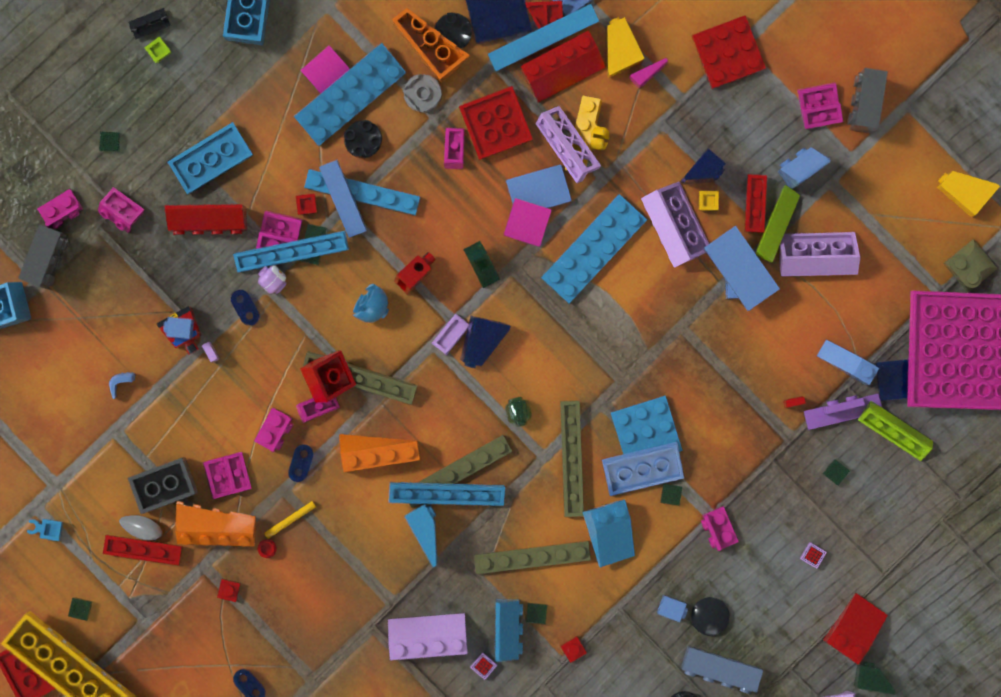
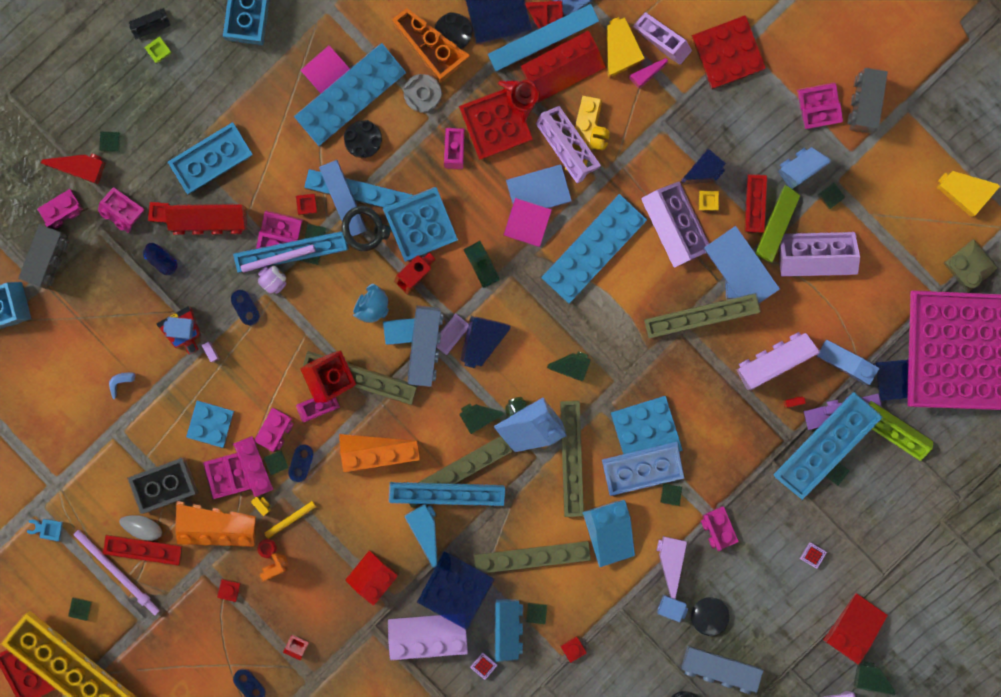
none -> red slope [41,153,106,184]
none -> lavender bar [74,530,160,616]
none -> clear blue plate [142,243,178,275]
none -> red plate [148,202,170,223]
none -> dark azure plate [186,401,234,448]
none -> dark pink plate [233,436,273,497]
none -> lavender bar [241,245,316,273]
none -> yellow plate [251,496,271,516]
none -> orange bracket [259,553,289,582]
none -> clear green tile [264,450,289,475]
none -> red plate [283,635,309,661]
none -> pearl dark grey piece [341,206,390,252]
none -> red slope [345,550,399,606]
none -> dark azure plate [383,187,458,262]
none -> dark azure slope [383,318,415,345]
none -> sand blue brick [407,305,443,387]
none -> clear blue plate [417,551,495,630]
none -> clear green slope [459,403,504,434]
none -> medium blue slope [494,398,567,452]
none -> red piece [498,80,540,122]
none -> clear green slope [547,351,591,382]
none -> lavender slope [633,12,692,65]
none -> olive plate [644,293,761,338]
none -> lavender slope [657,536,687,599]
none -> lavender slope [736,332,820,390]
none -> dark azure plate [774,392,883,500]
none -> clear green tile [818,183,845,210]

